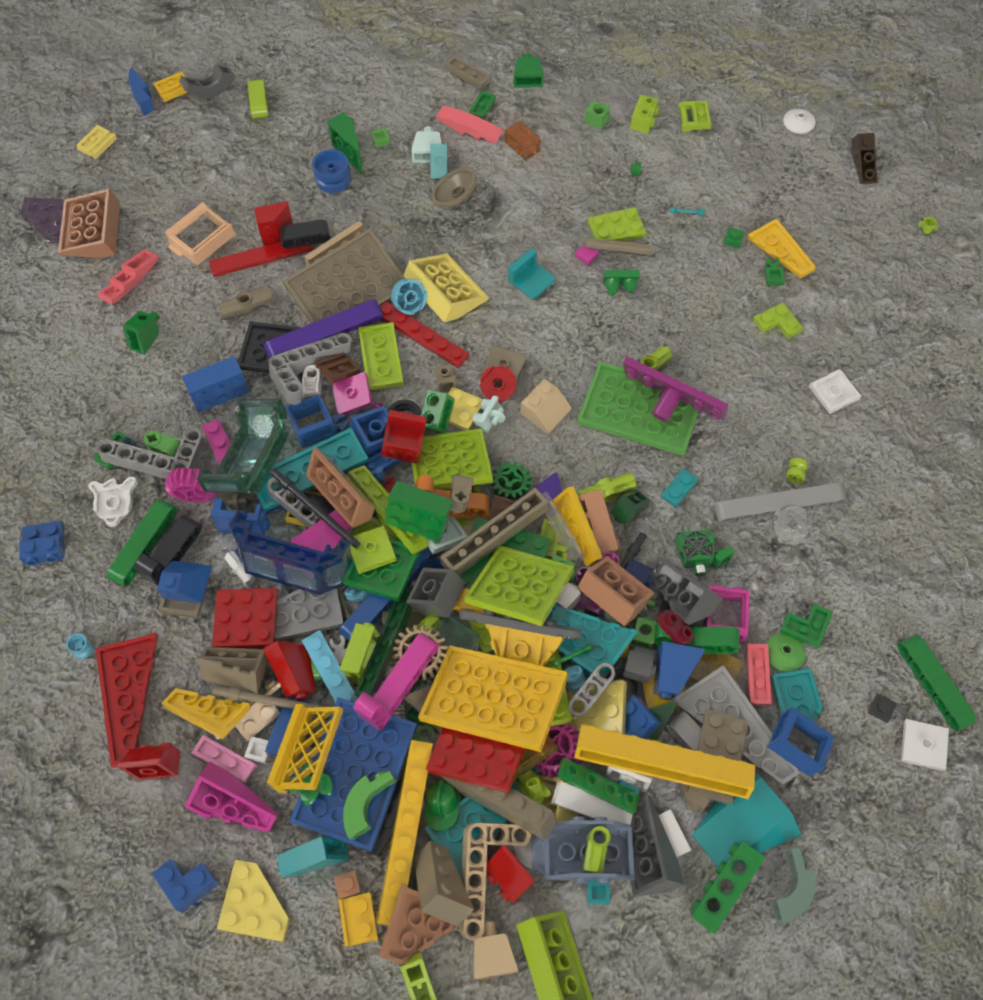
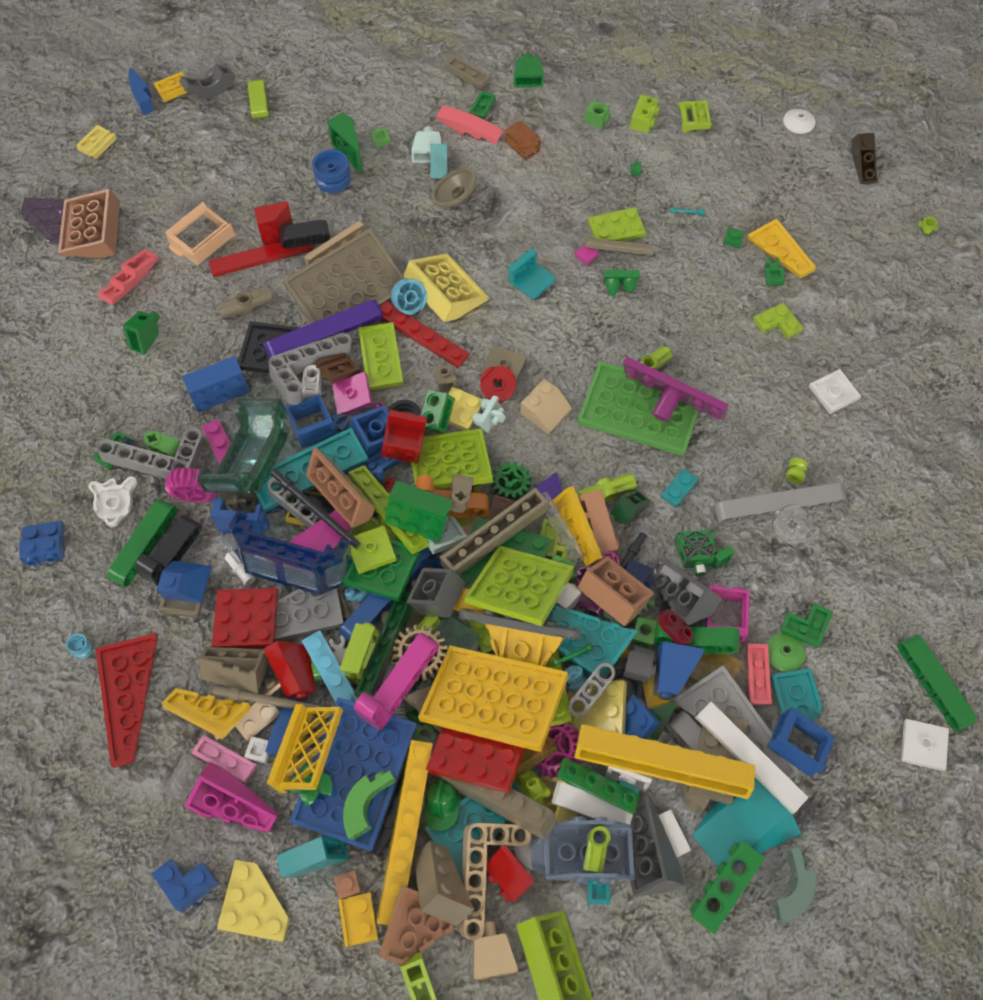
red slope [118,742,180,780] -> none
pearl dark grey plate [868,693,897,723] -> none
none -> white tile [695,702,809,814]

